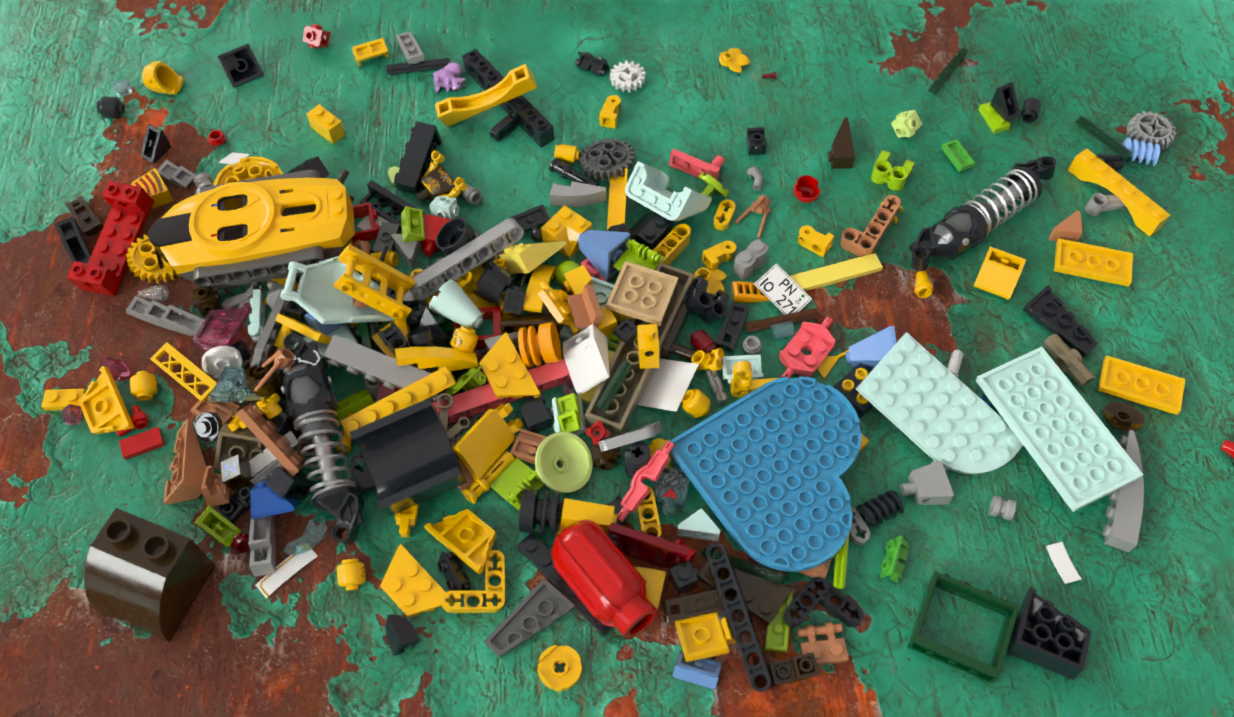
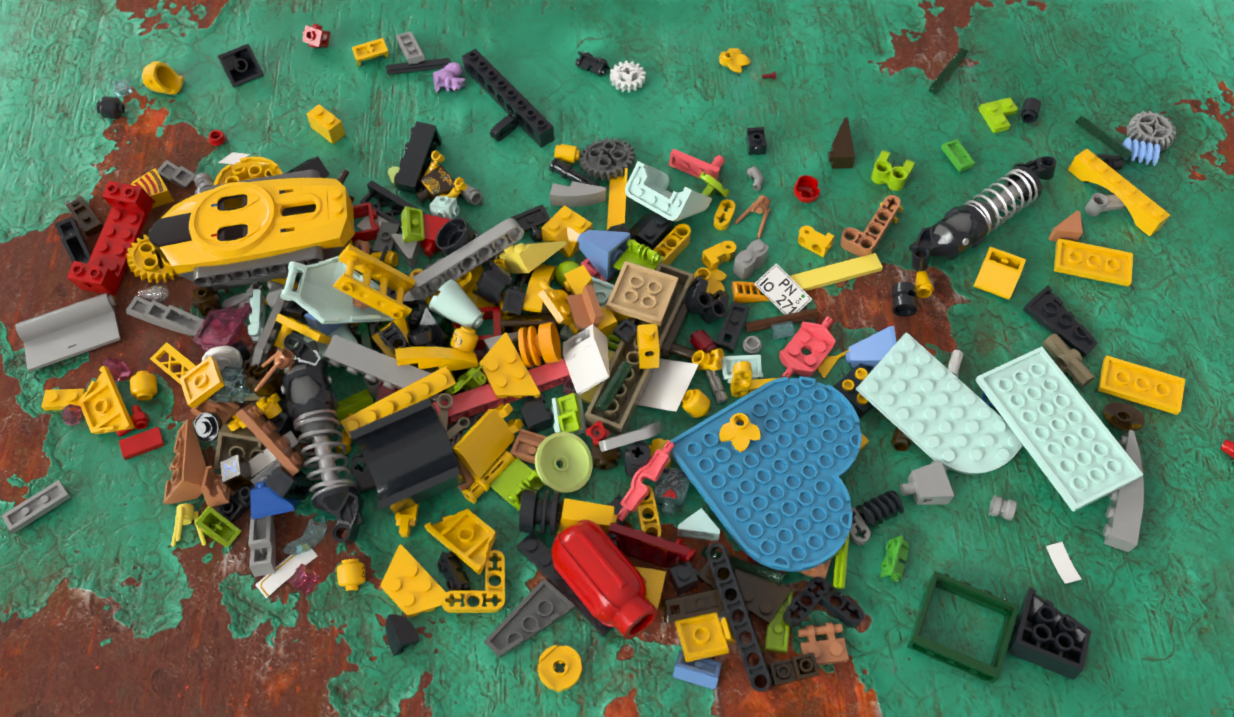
dark brown brick [84,508,216,642] -> none
black slope [140,124,172,163] -> none
dark red plate [231,533,250,553] -> none
yellow arch [435,64,537,127] -> none
yellow leg [599,95,621,129] -> none
yellowish green brick [891,110,922,138] -> none
black slope [990,82,1021,121] -> none
none -> light grey plate [1,480,71,534]
none -> light grey door [15,293,121,372]
none -> light yellow plant [171,503,206,547]
none -> yellow plate [179,356,225,408]
none -> clear pink tile [289,564,319,594]
none -> yellow plate [719,413,760,452]
none -> black wheel [891,282,918,317]
none -> dark brown cone [891,427,911,452]

